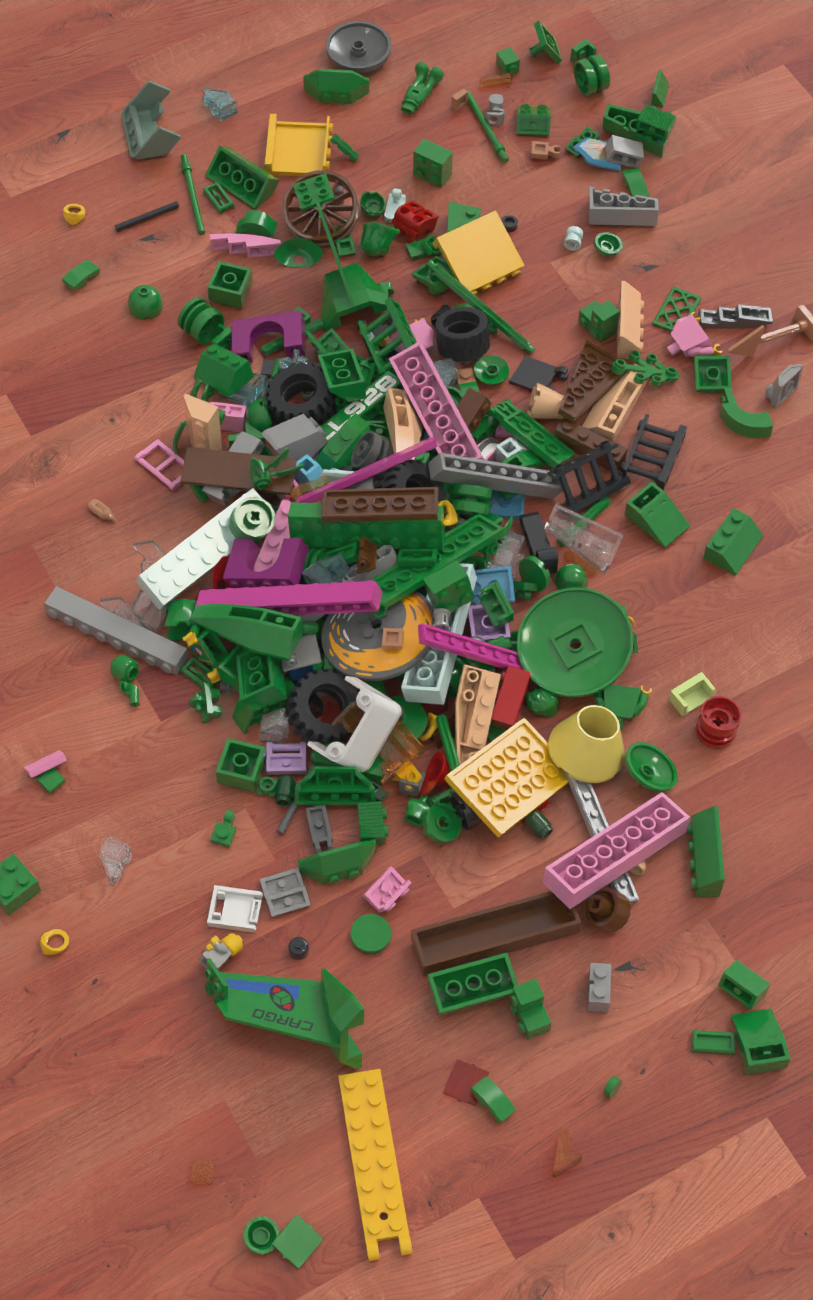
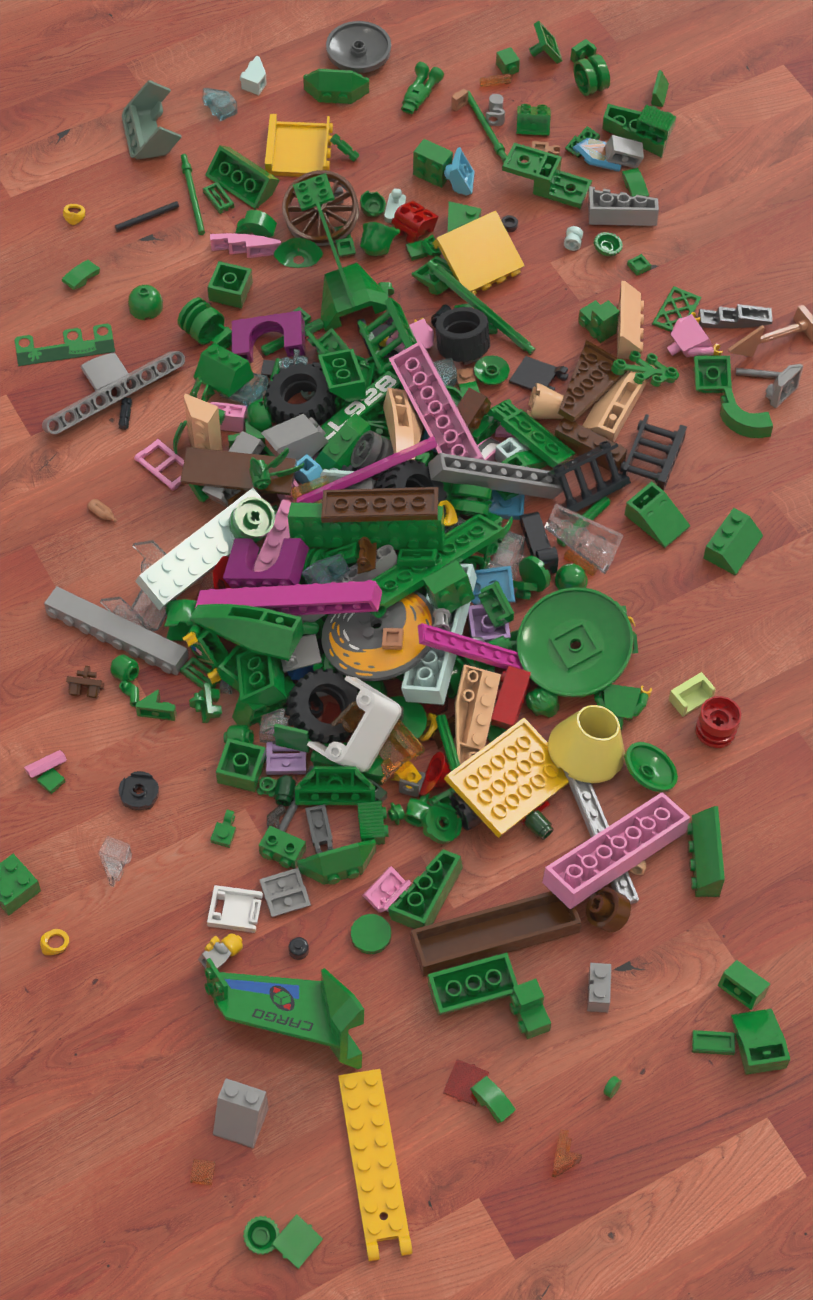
none -> piece [15,324,115,366]
none -> light grey beam [42,351,185,434]
none -> reddish brown hips [66,666,104,698]
none -> light grey slope [81,352,130,391]
none -> black axle [118,397,132,430]
none -> black plate [119,771,159,810]
none -> green slope [135,690,177,721]
none -> light grey slope [213,1078,268,1148]
none -> green head [223,725,254,744]
none -> light aqua slope [240,56,267,95]
none -> green brick [259,826,306,869]
none -> clear smoke arm [266,804,287,829]
none -> green piece [273,723,311,753]
none -> green plate [388,802,405,825]
none -> green wedge [388,849,463,929]
none -> medium azure slope [444,147,475,195]
none -> green bracket [502,143,592,209]
none -> green tile [627,254,651,276]
none -> flat silver bar [736,368,782,379]

